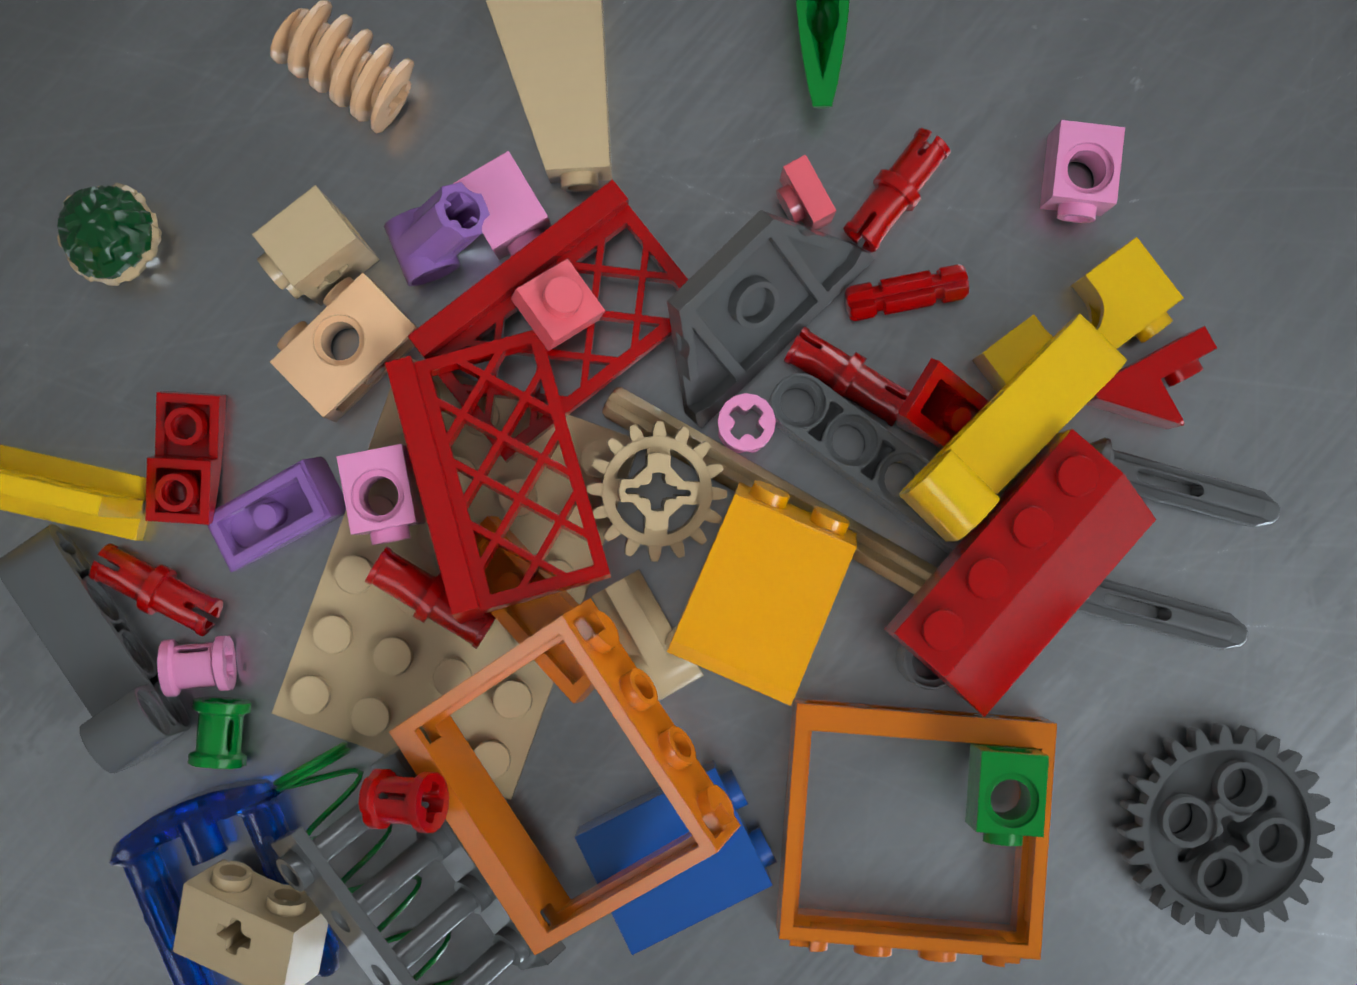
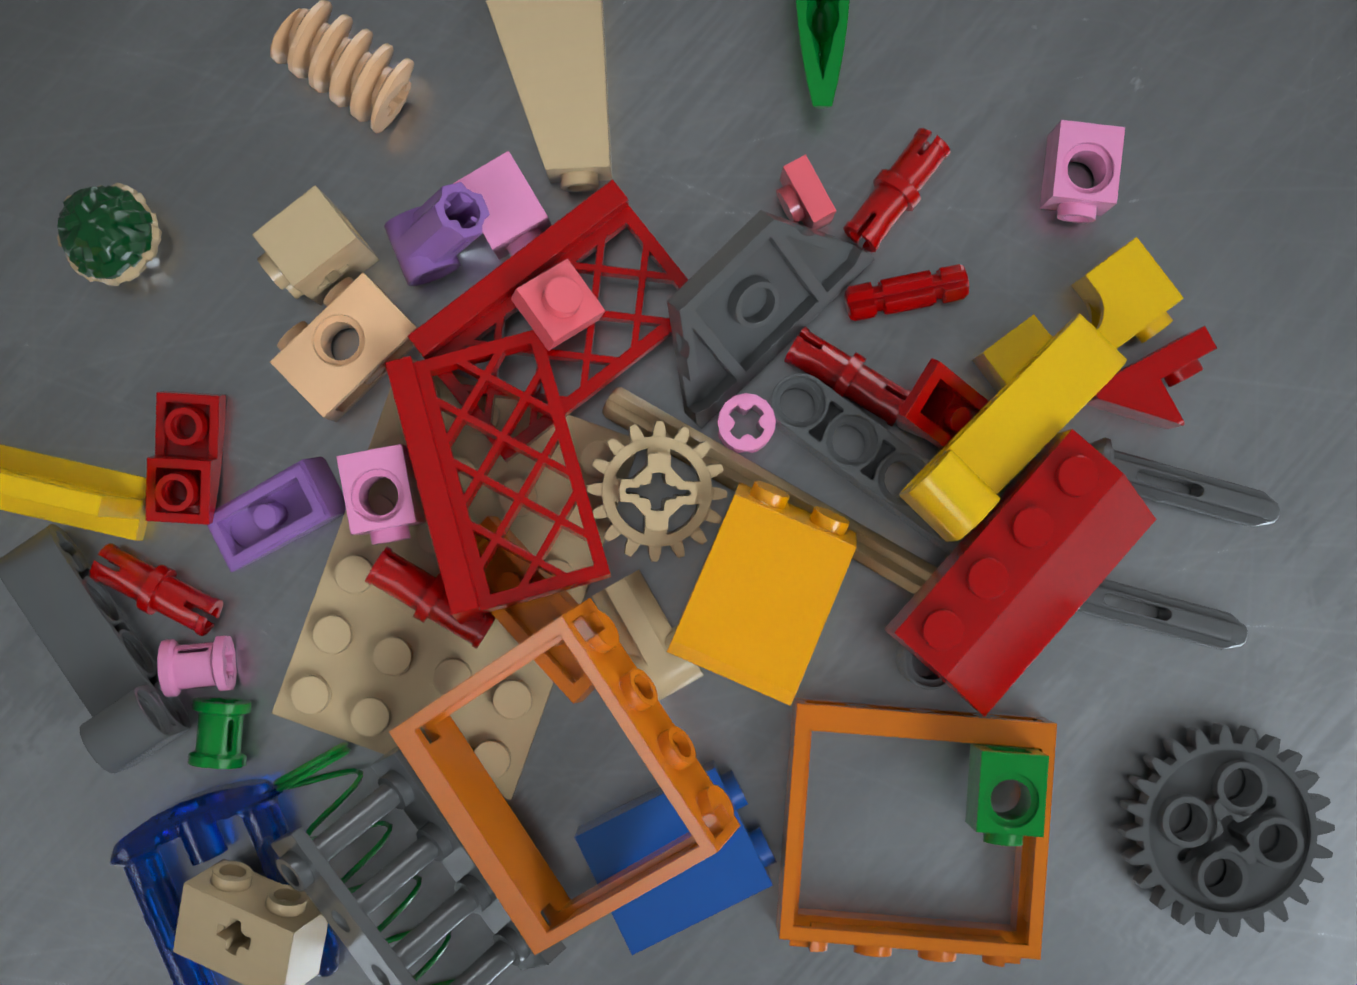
red bush [358,768,449,833] -> none

